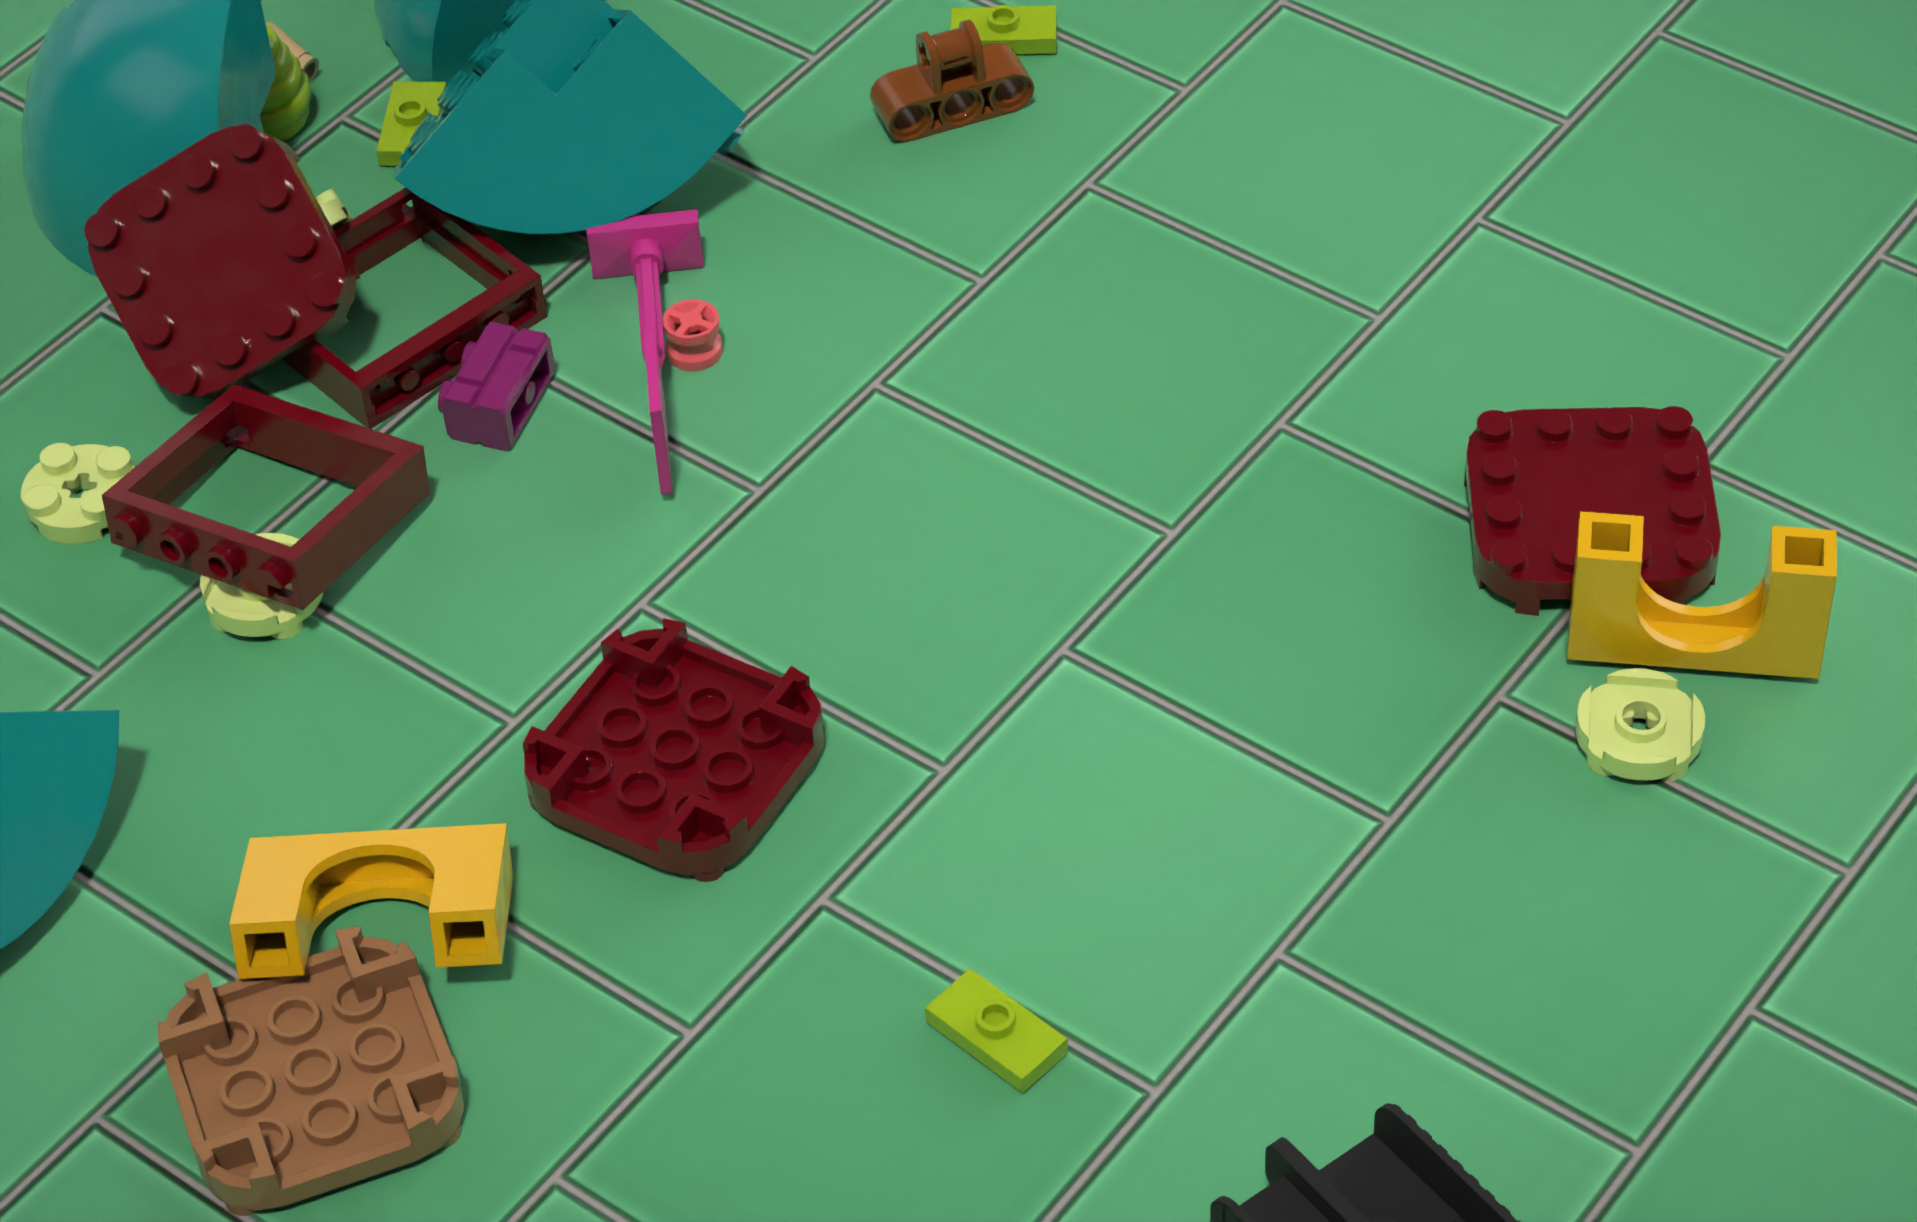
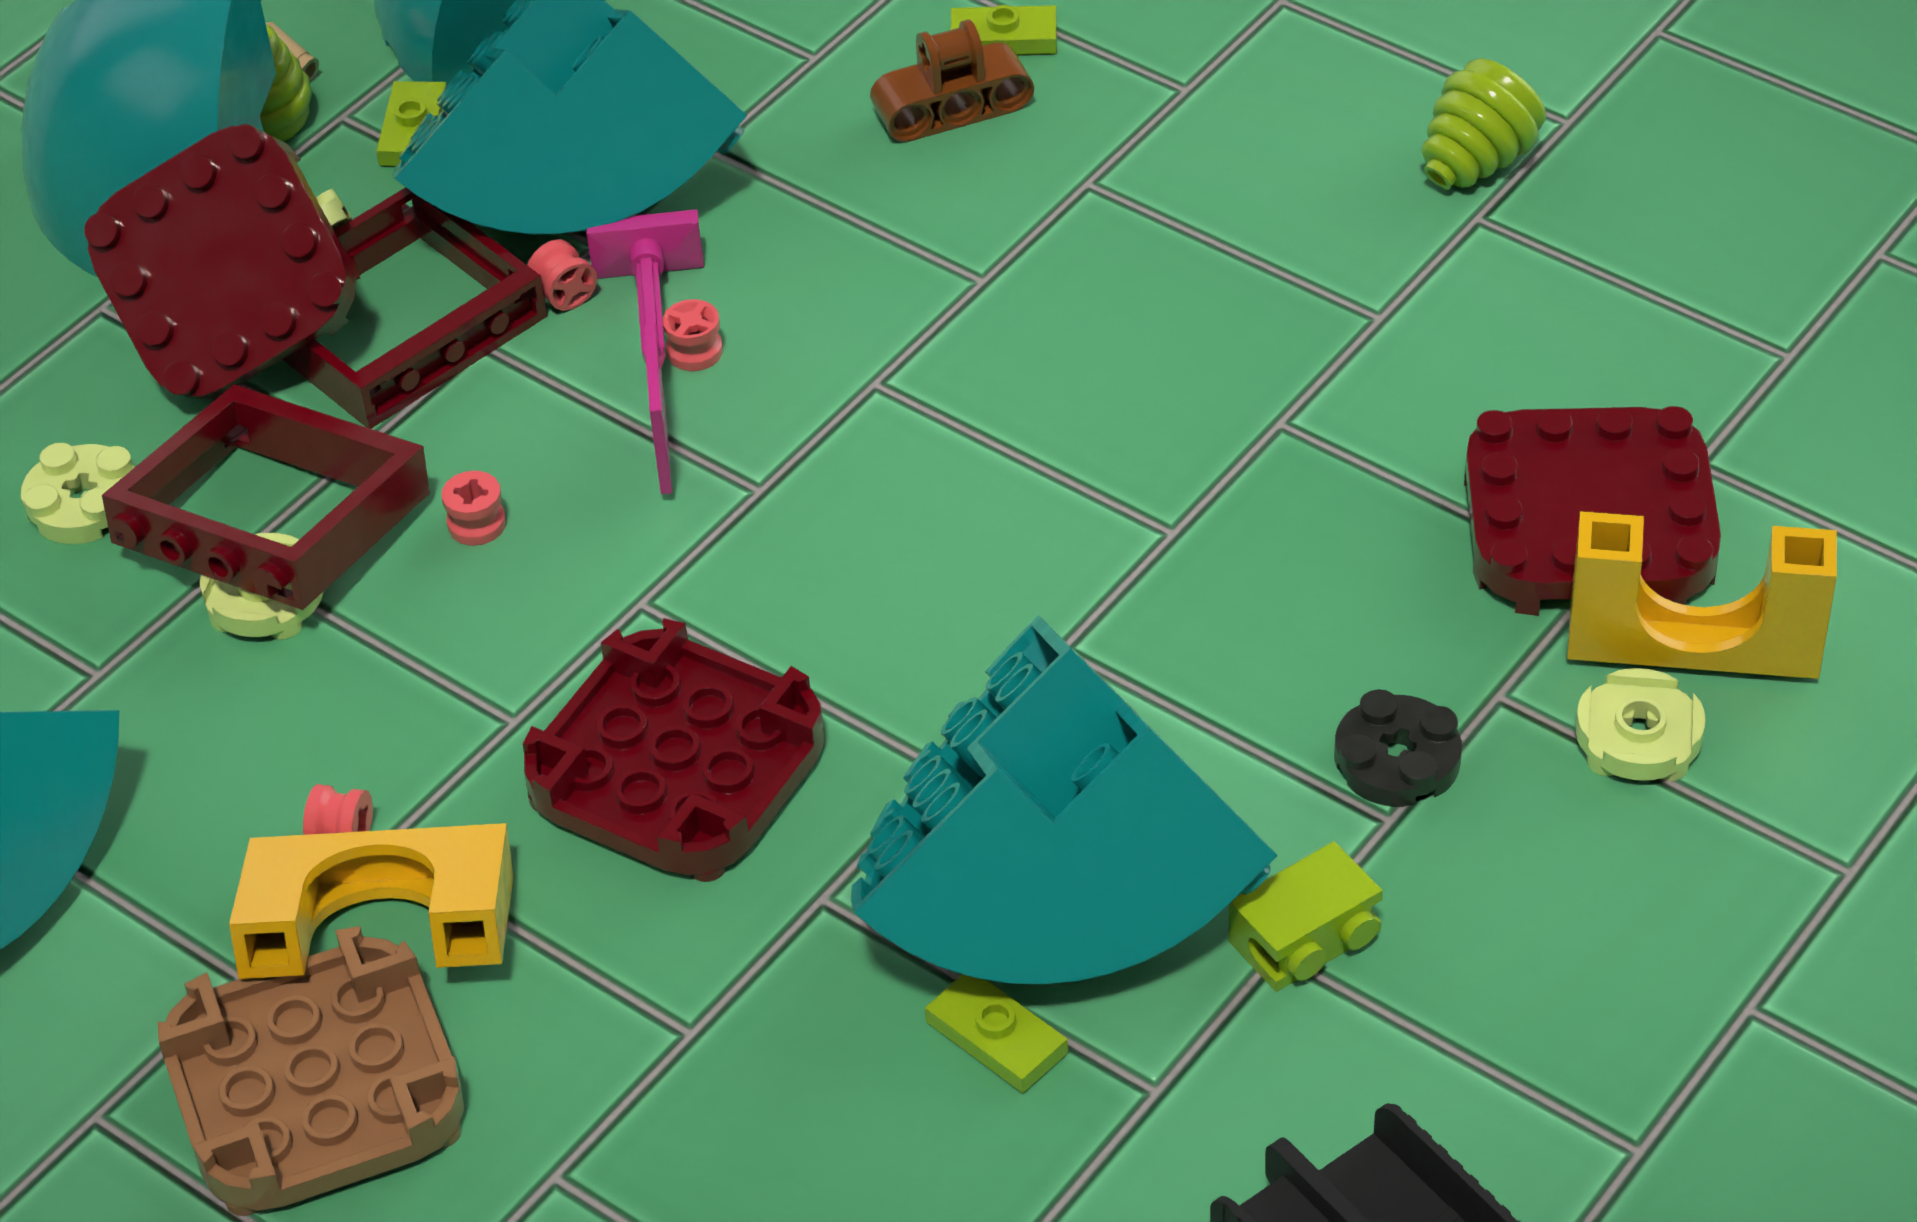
magenta brick [438,321,556,452] -> none
none -> coral wheel [303,784,373,835]
none -> coral wheel [442,470,506,546]
none -> coral wheel [528,239,598,311]
none -> teal brick [851,615,1278,984]
none -> lime brick [1228,841,1383,992]
none -> pearl dark grey plate [1334,689,1462,807]
none -> lime piece [1421,58,1546,189]

